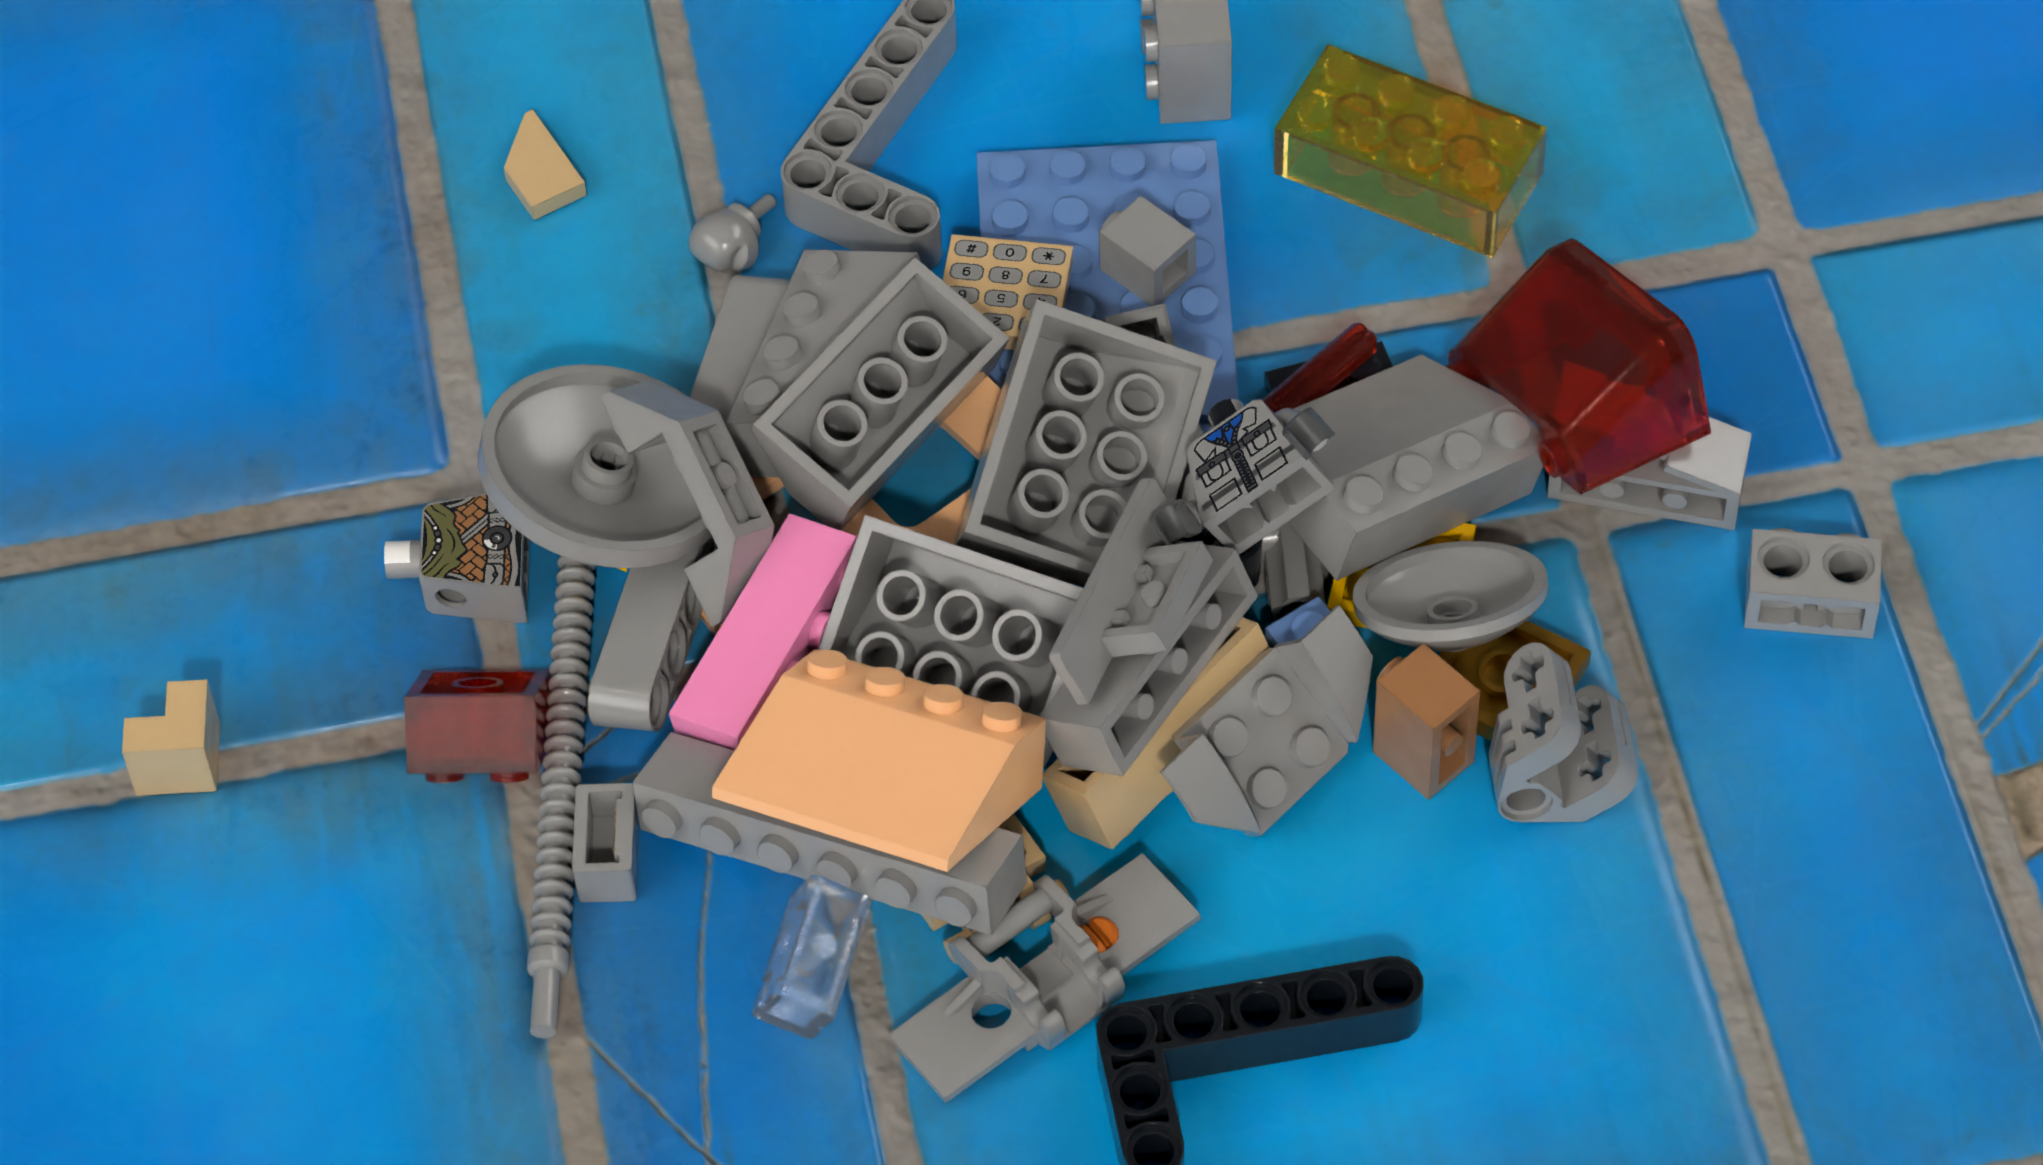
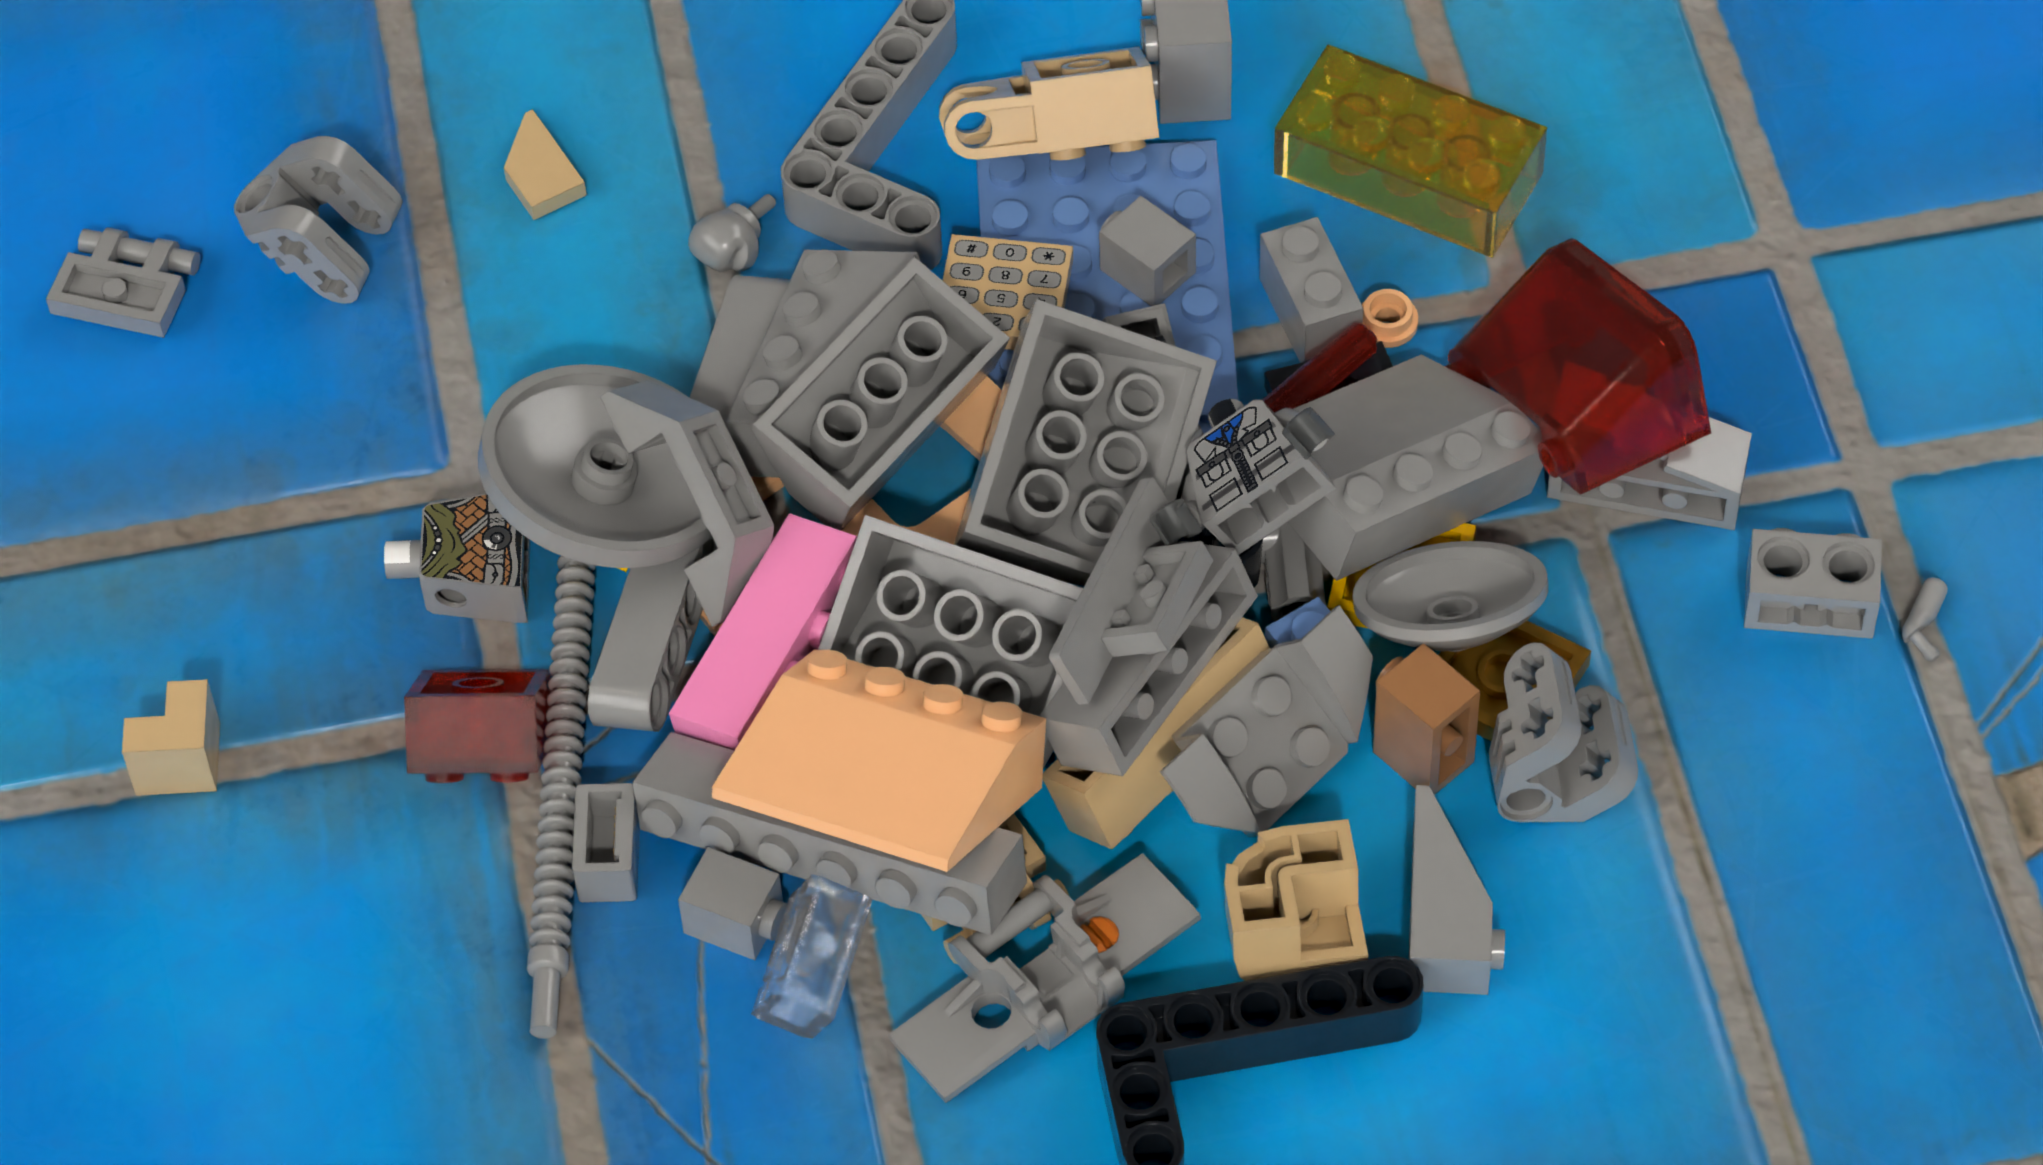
none -> light grey plate [46,227,200,338]
none -> light grey piece [234,136,403,304]
none -> light grey brick [678,847,788,960]
none -> tan brick [939,47,1159,160]
none -> tan brick [1224,819,1368,981]
none -> light grey brick [1259,217,1363,363]
none -> light nougat plate [1362,289,1418,348]
none -> light grey slope [1409,785,1505,995]
none -> light grey piece [1902,577,1948,663]

